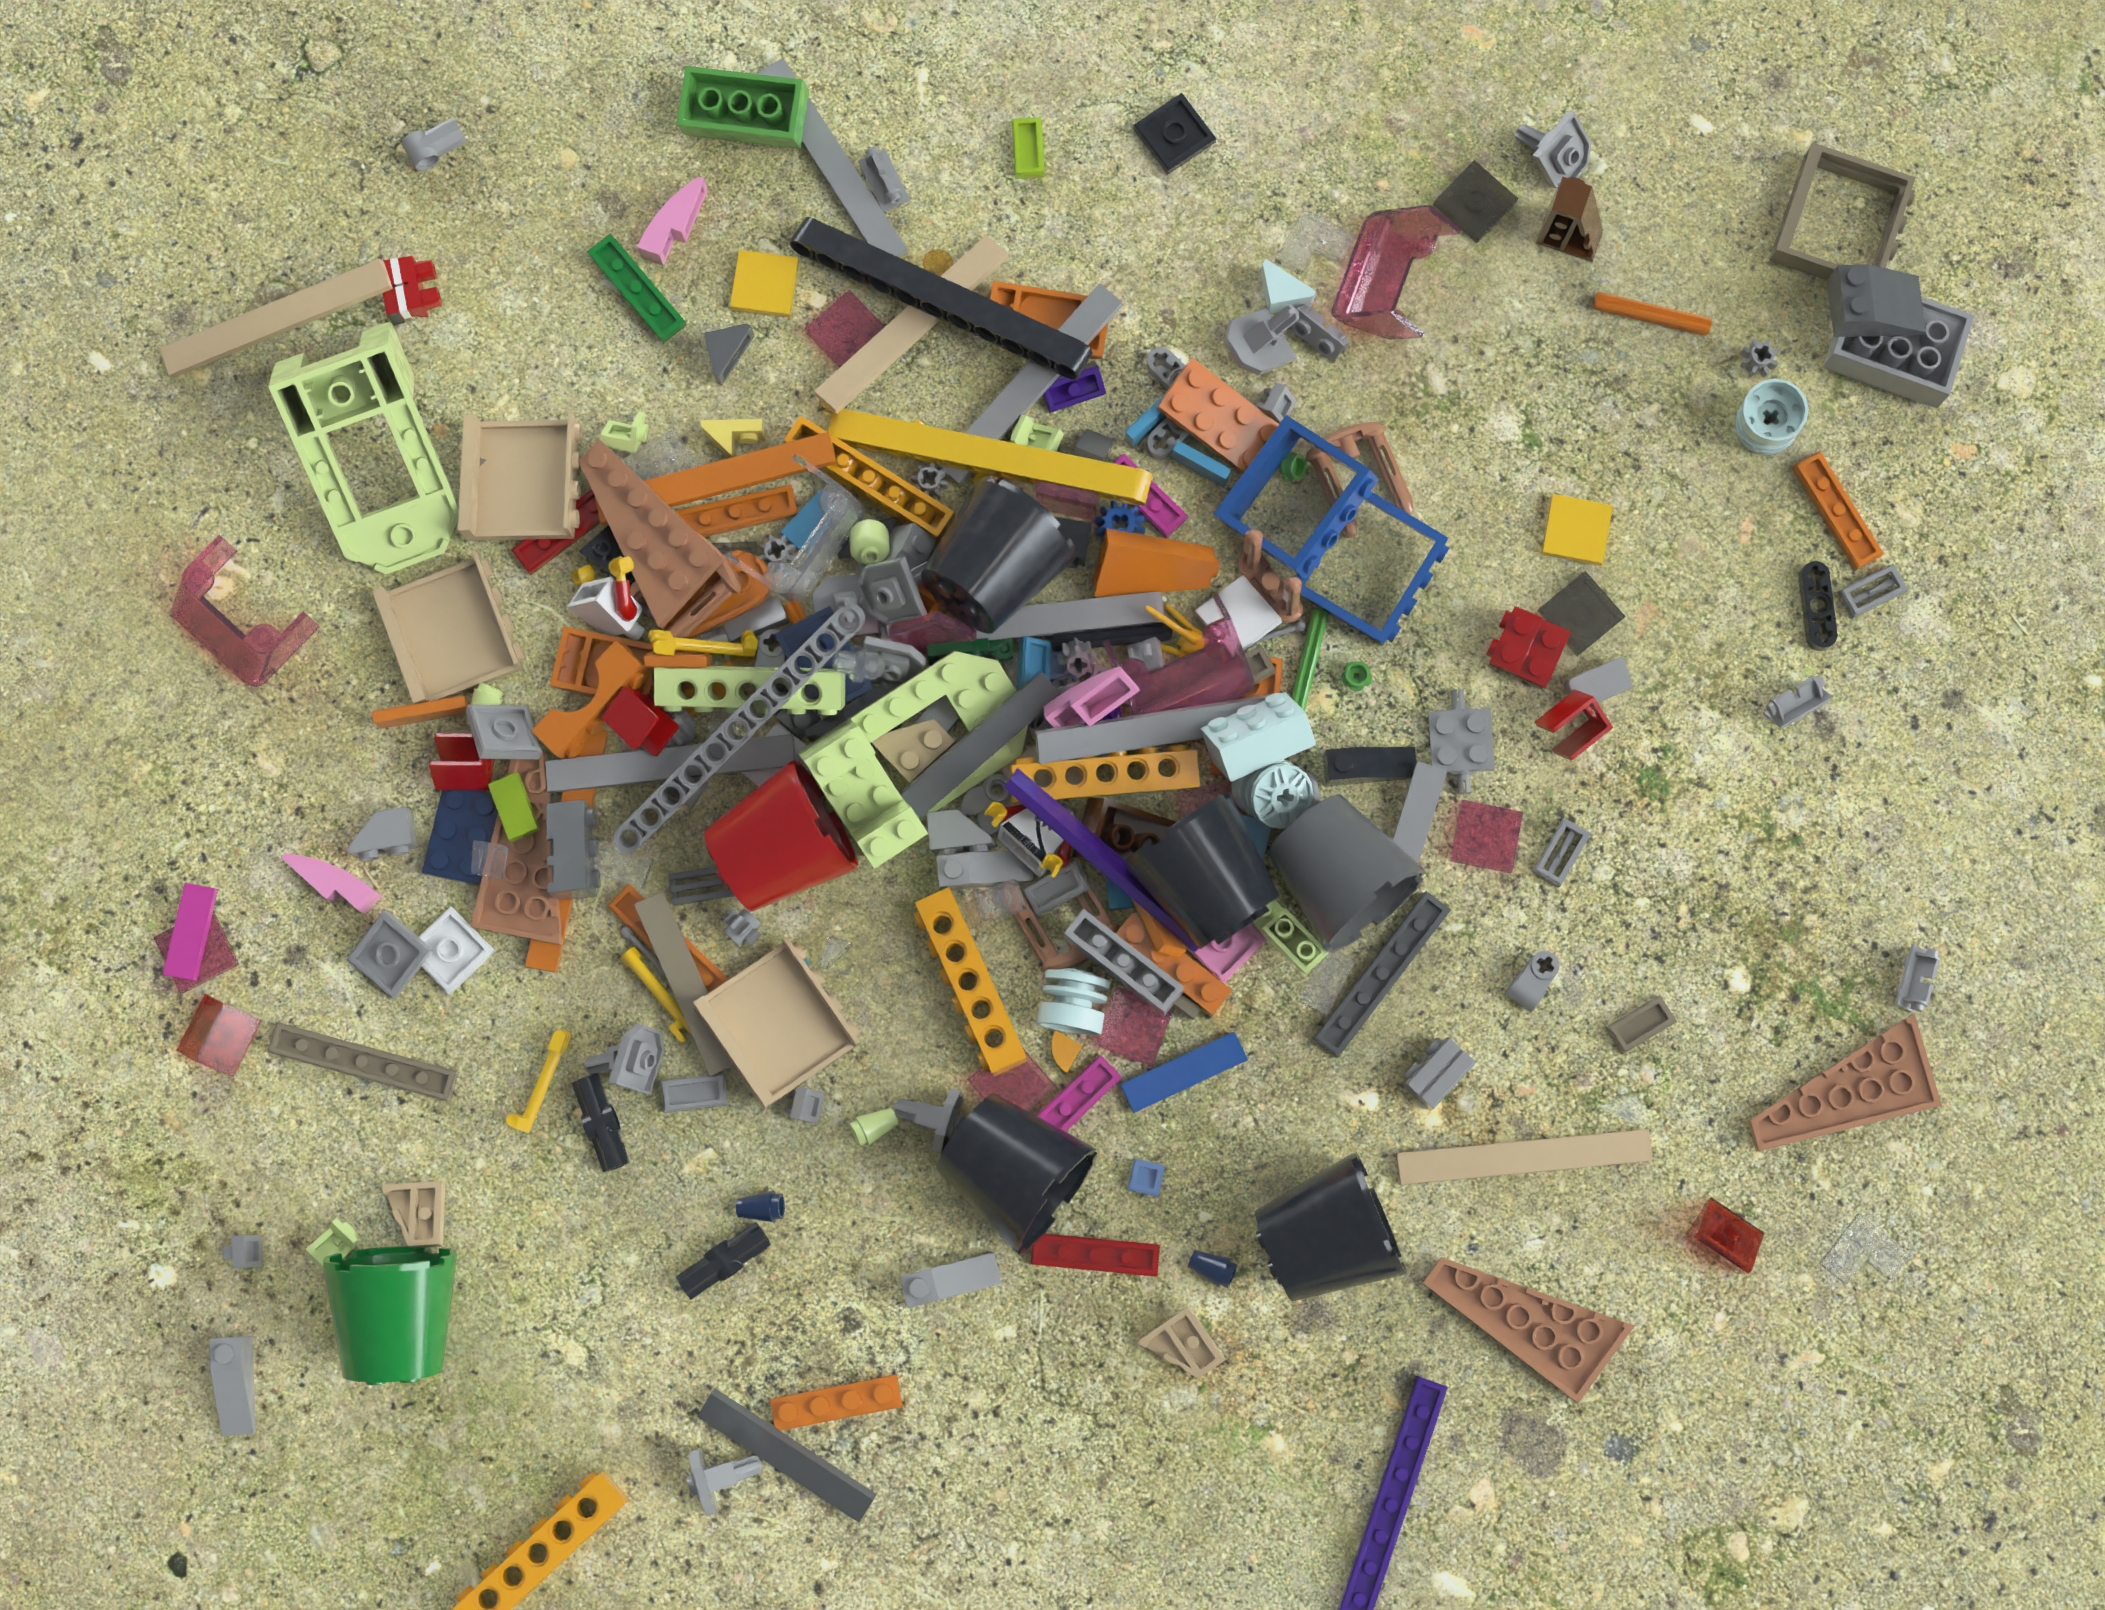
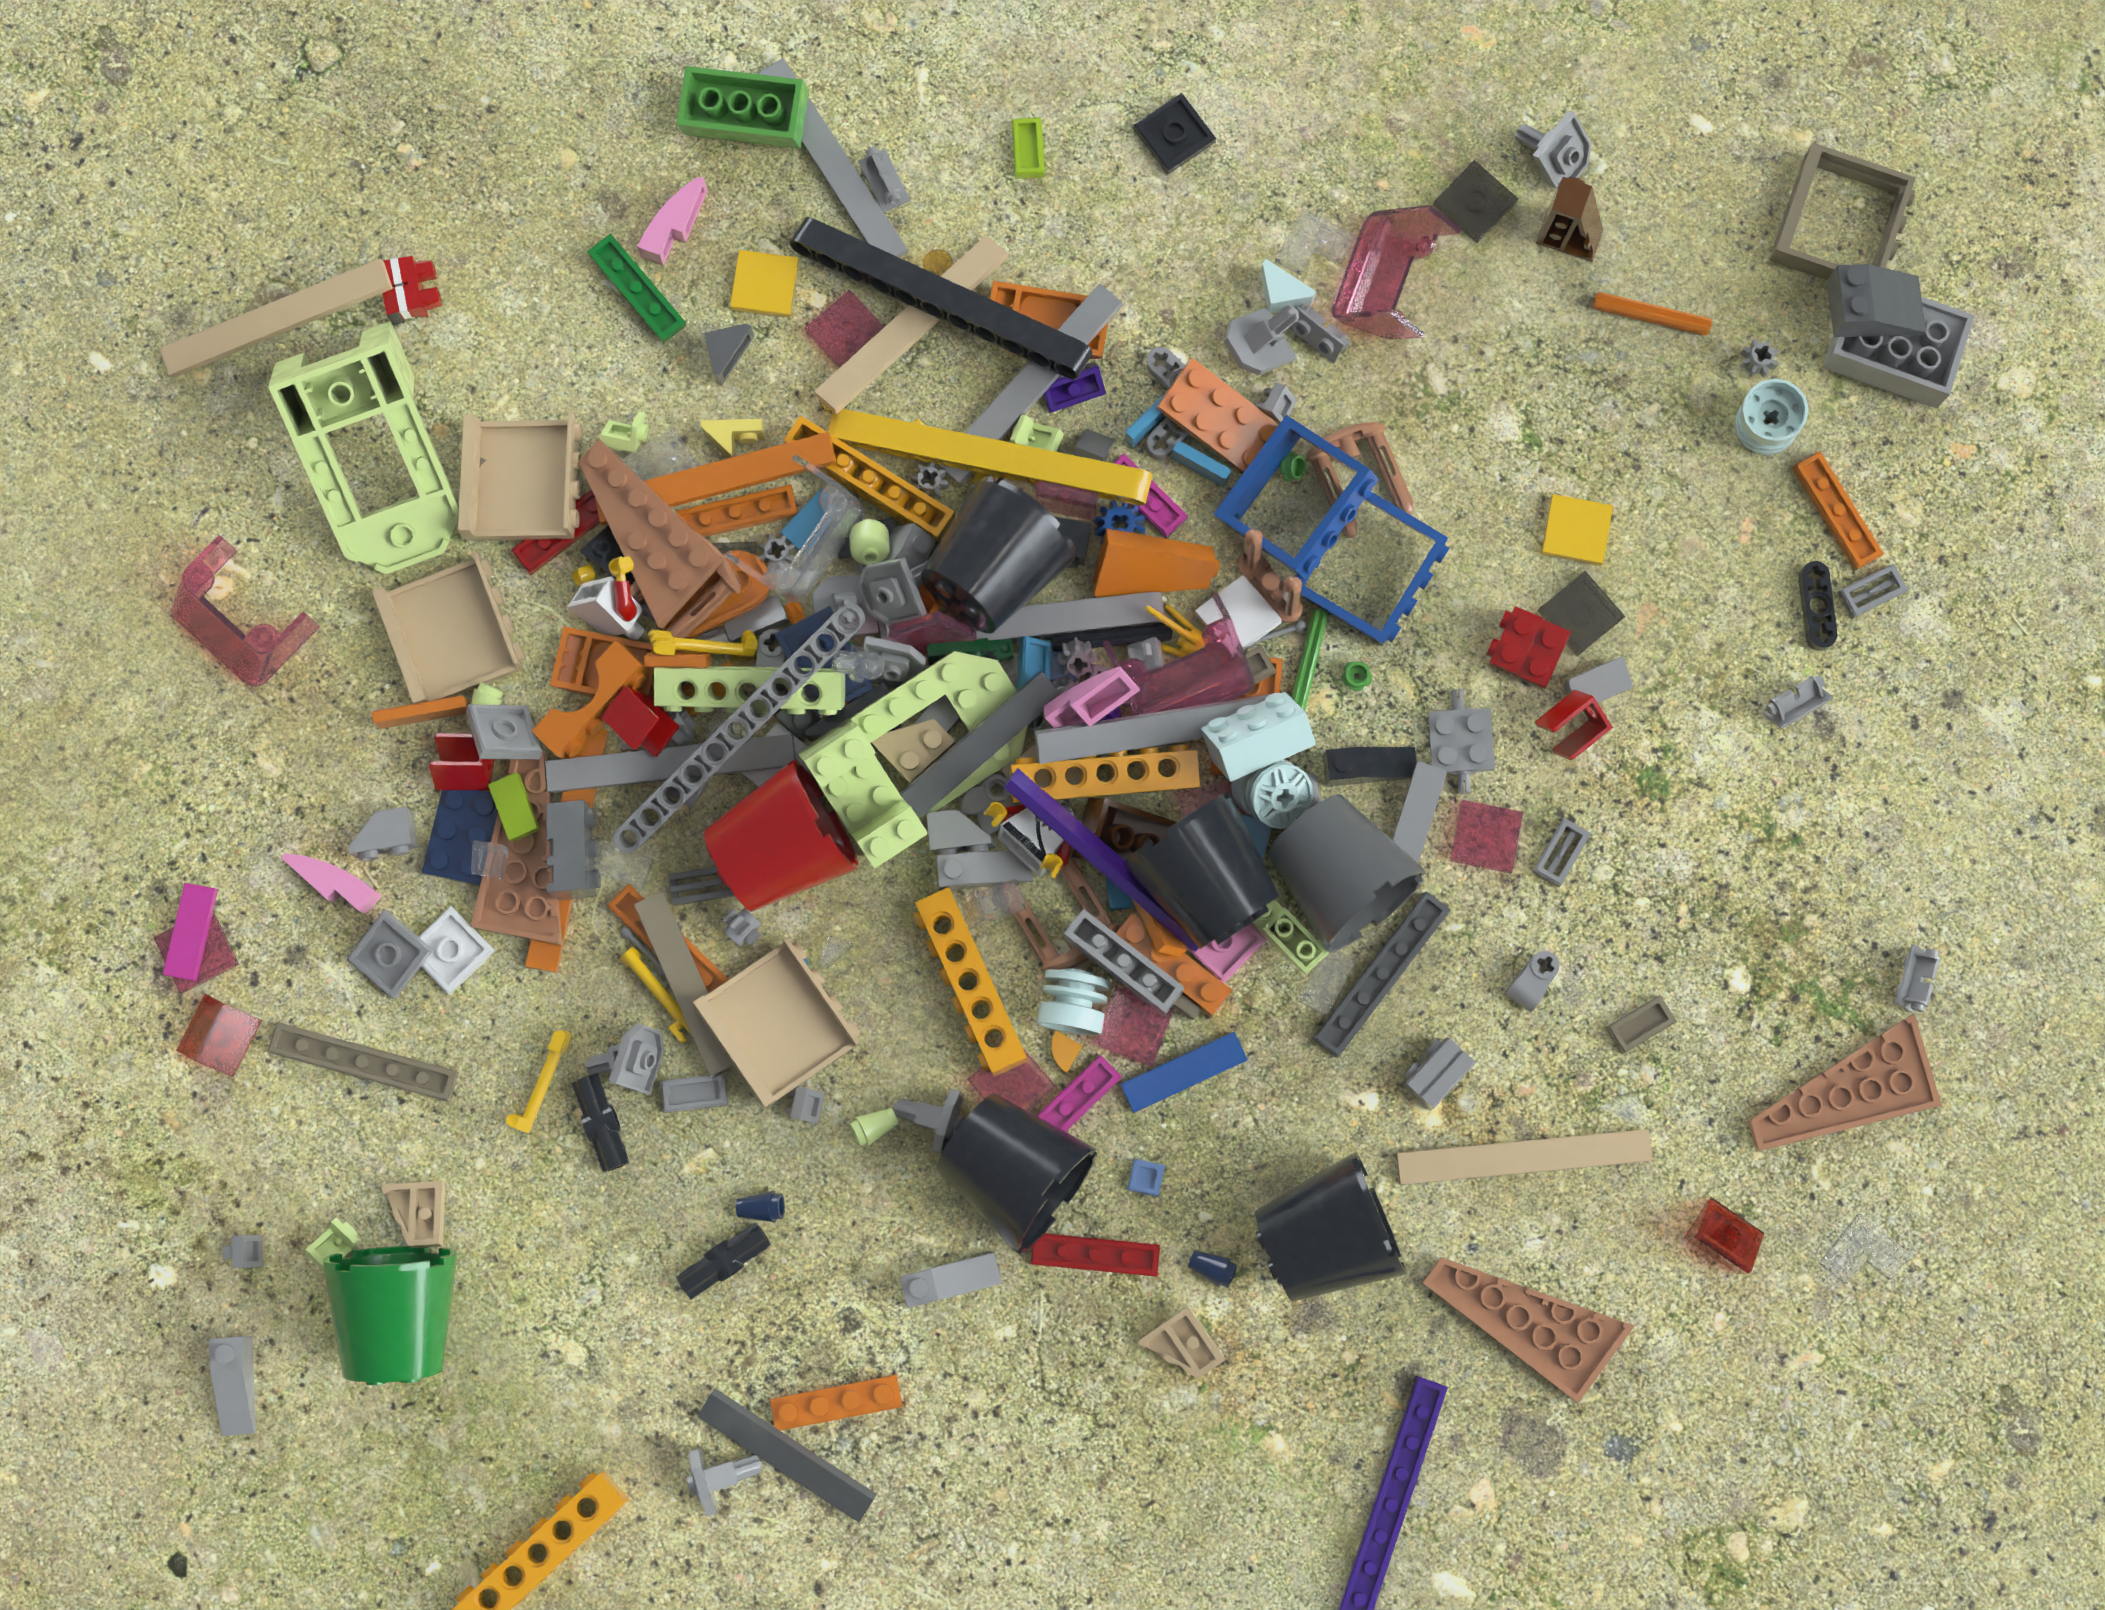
light grey piece [401,117,467,171] -> none
light grey tile [1023,860,1092,917] -> none

